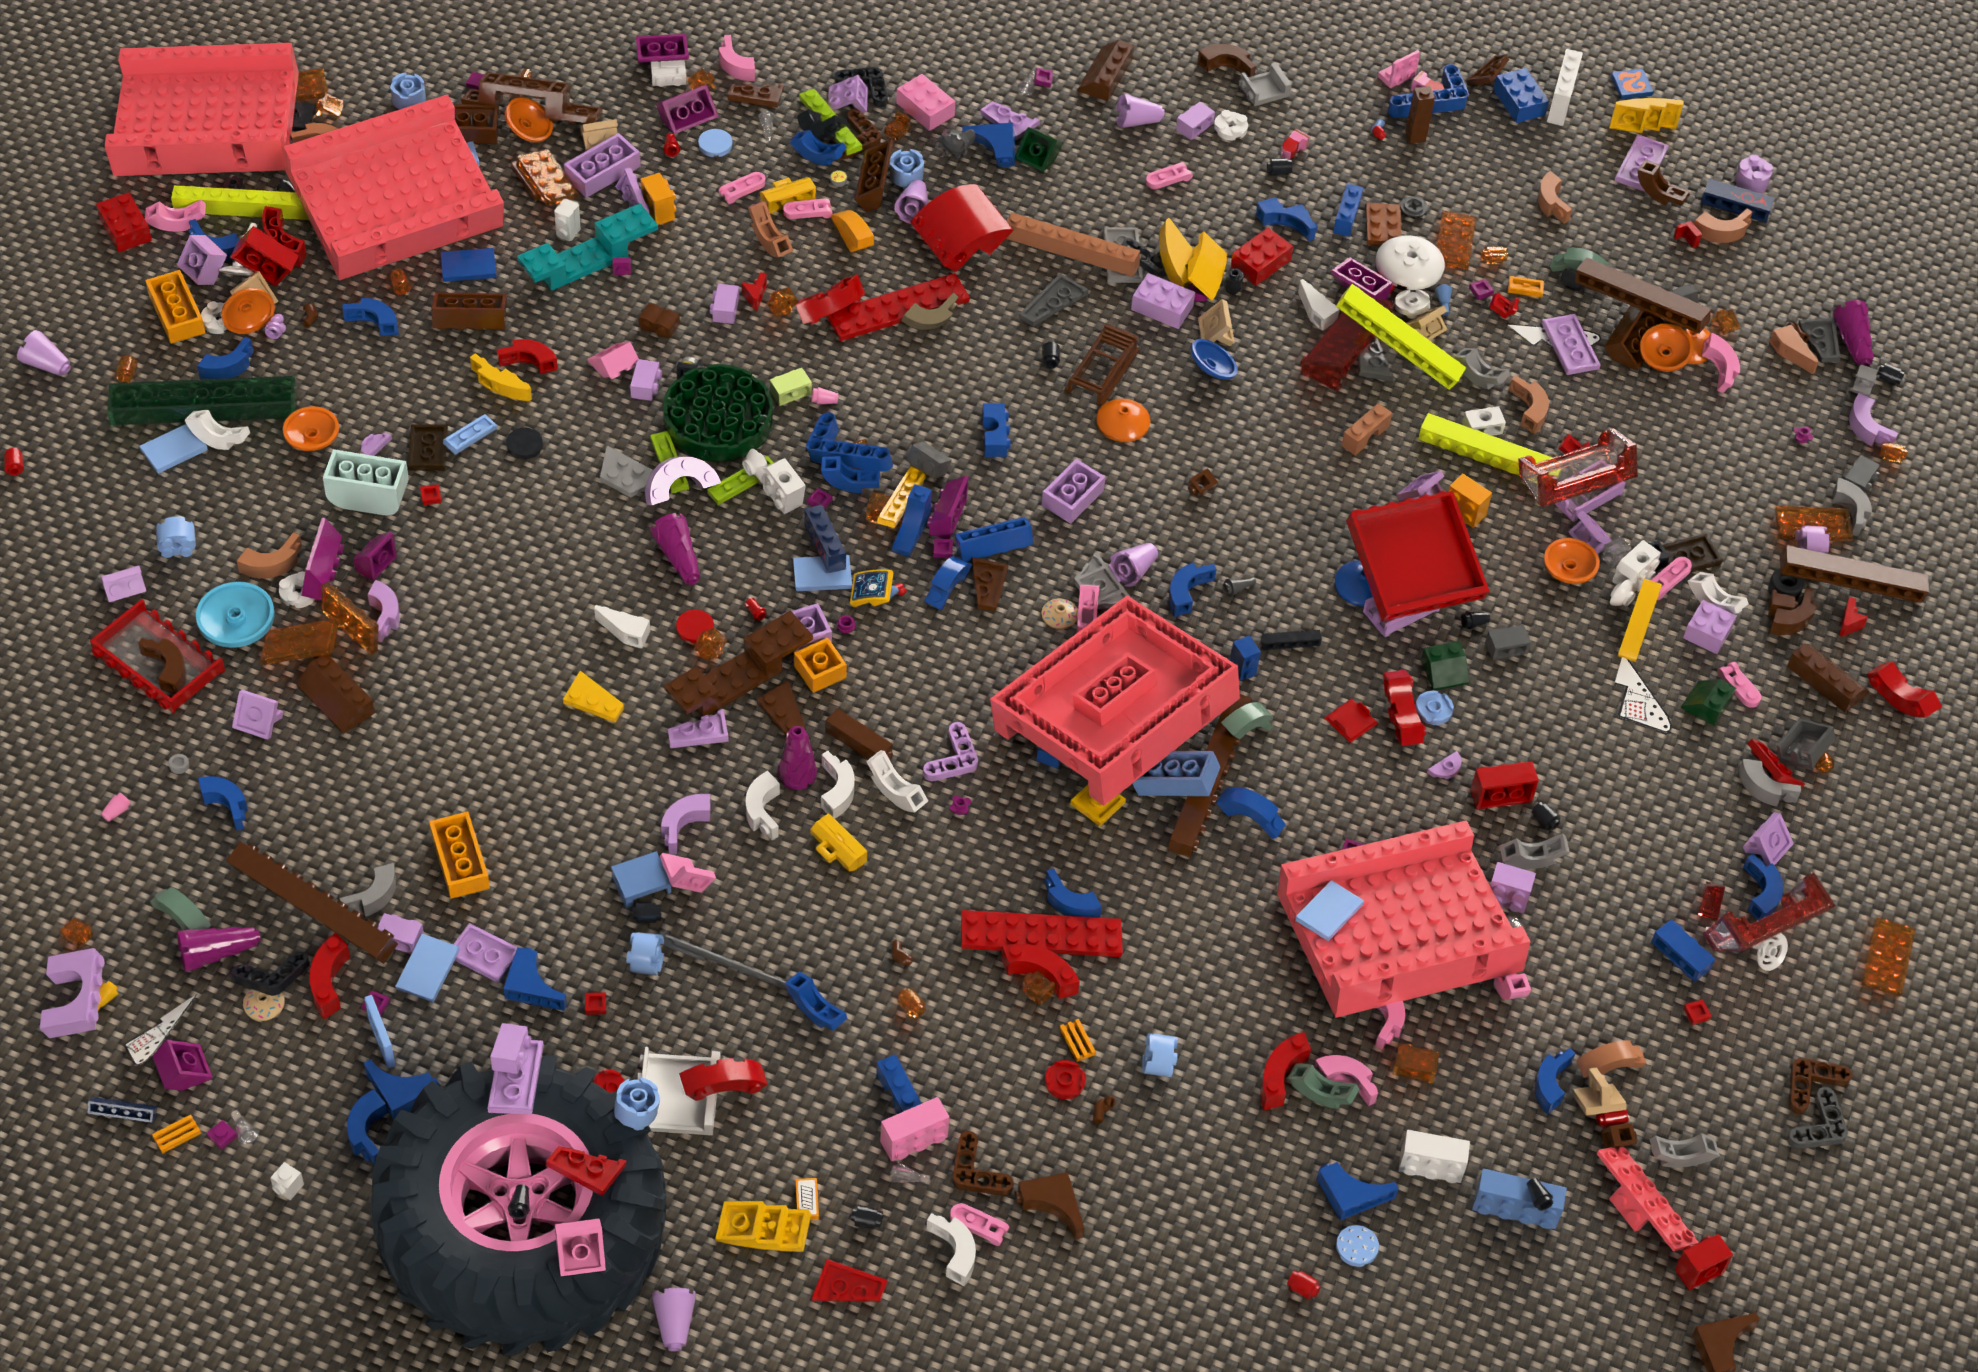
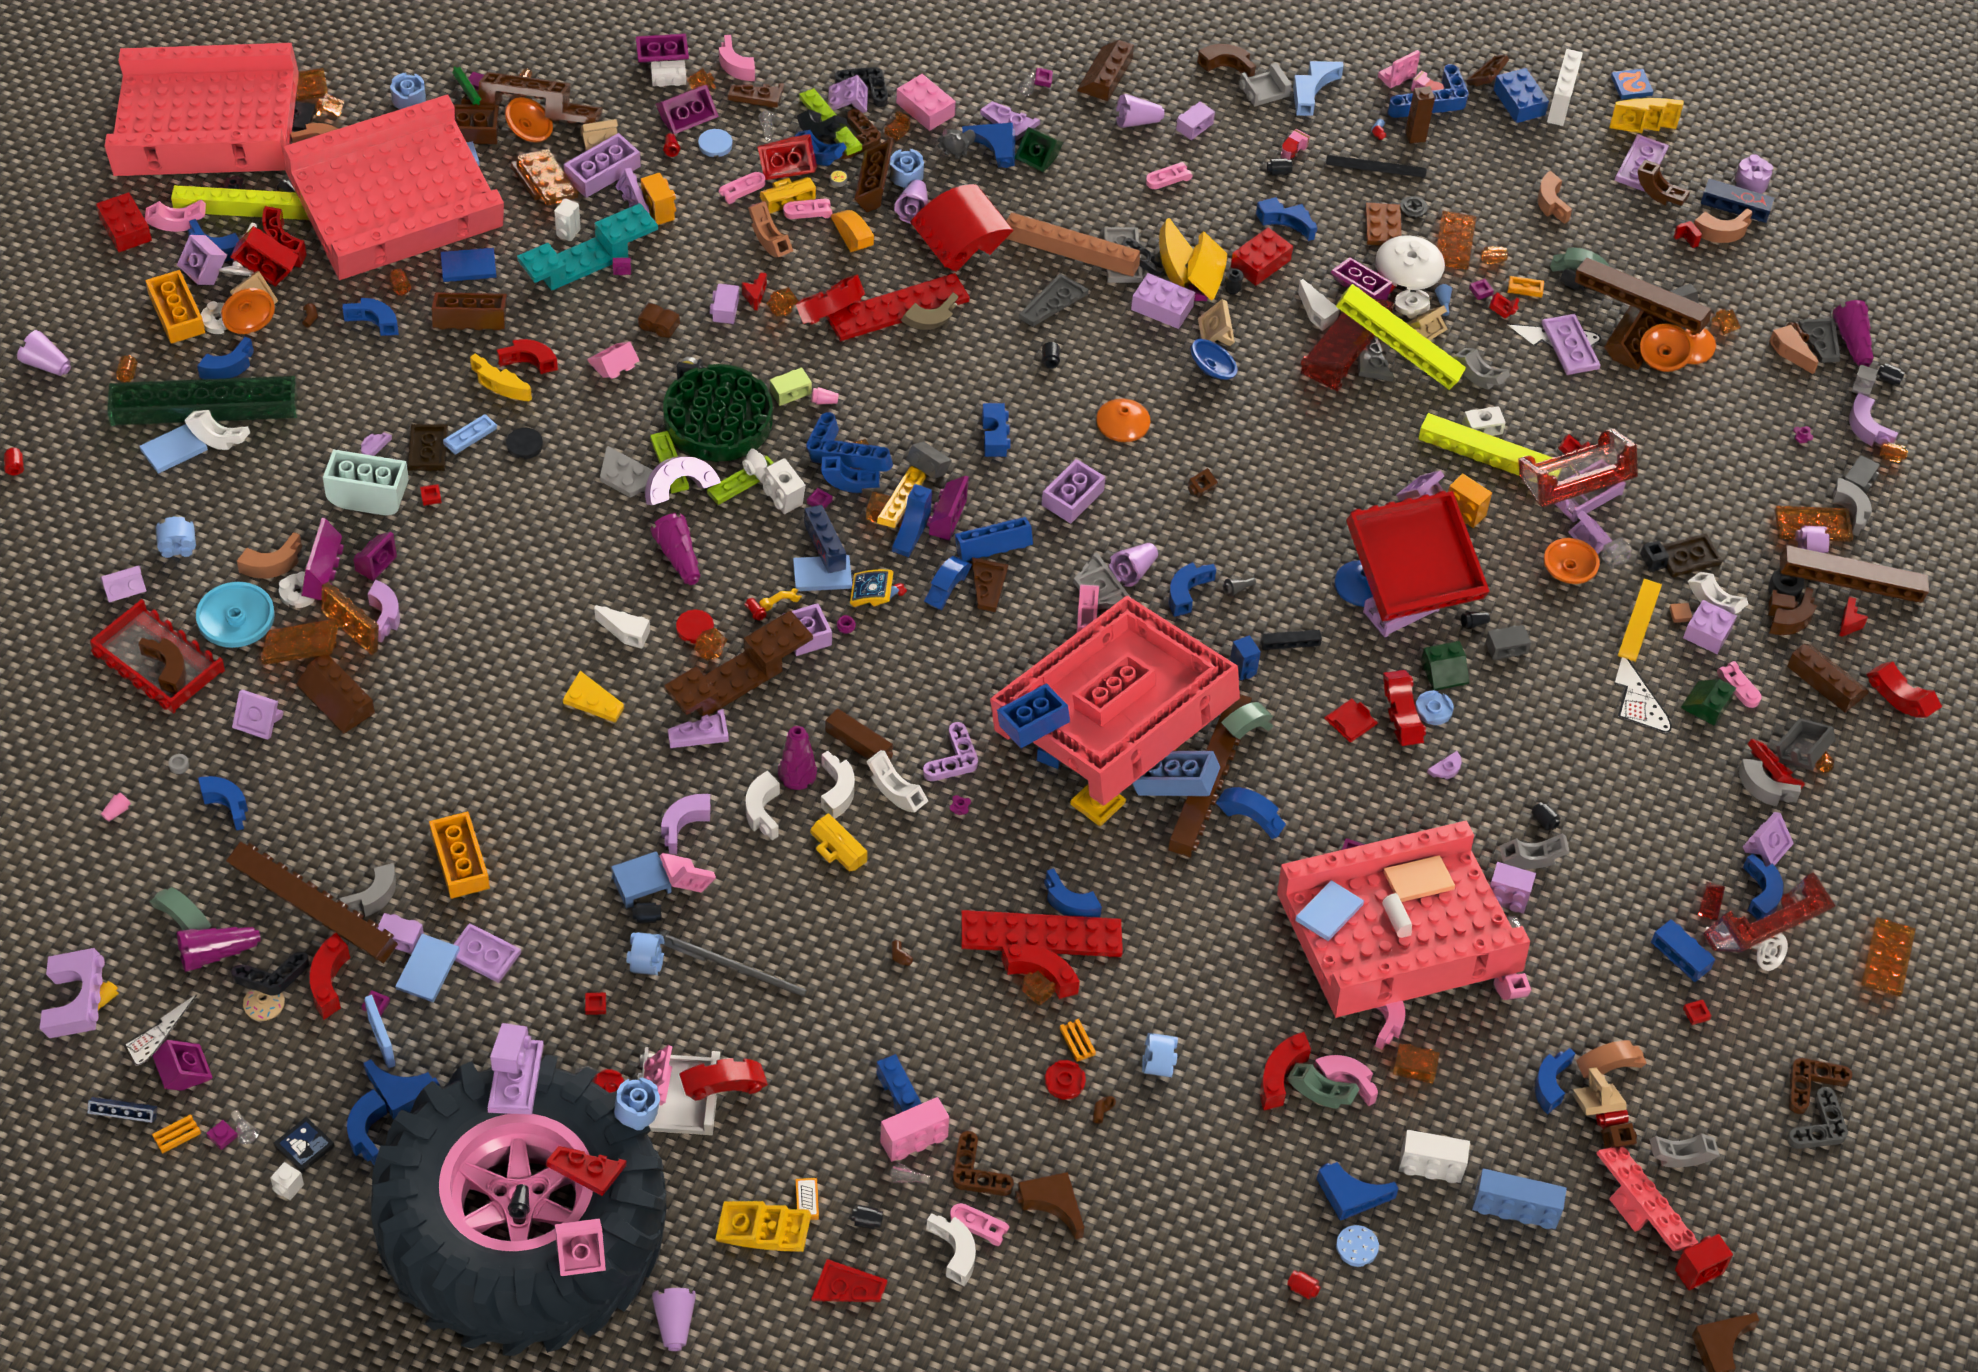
clear orange bracket [60,917,93,948] -> none
lavender piece [265,314,286,339] -> none
orange dish [283,406,339,451] -> none
blue arch [504,947,567,1011] -> none
lavender brick [630,359,662,401] -> none
reddish brown wing [757,681,806,737] -> none
blue arch [784,971,848,1031] -> none
light orange brick [794,638,847,693] -> none
clear orange brick [897,988,926,1018] -> none
magenta plate [933,539,953,559] -> none
tan dish [1041,598,1078,629] -> none
reddish brown piece [1064,323,1140,406] -> none
white plate [1214,110,1248,141] -> none
blue brick [1333,183,1364,237] -> none
nougat arch [1341,403,1392,455] -> none
red brick [1470,761,1539,810] -> none
nougat arch [1508,375,1549,435] -> none
black cone [1526,1178,1553,1211] -> none
white brick [1610,540,1661,607] -> none
bright pink plate [1650,557,1692,600] -> none
bright pink arch [1702,333,1740,393] -> none
none -> tile [273,1116,335,1173]
none -> green axle [452,66,481,105]
none -> bright pink bracket [643,1045,672,1105]
none -> red slope [757,134,817,180]
none -> yellow arm [759,588,802,611]
none -> blue brick [997,683,1070,748]
none -> light blue arch [1293,61,1343,116]
none -> black axle [1326,155,1427,178]
none -> white brick [1382,893,1412,938]
none -> light nougat tile [1384,855,1455,902]
none -> nougat tile [1669,603,1693,623]

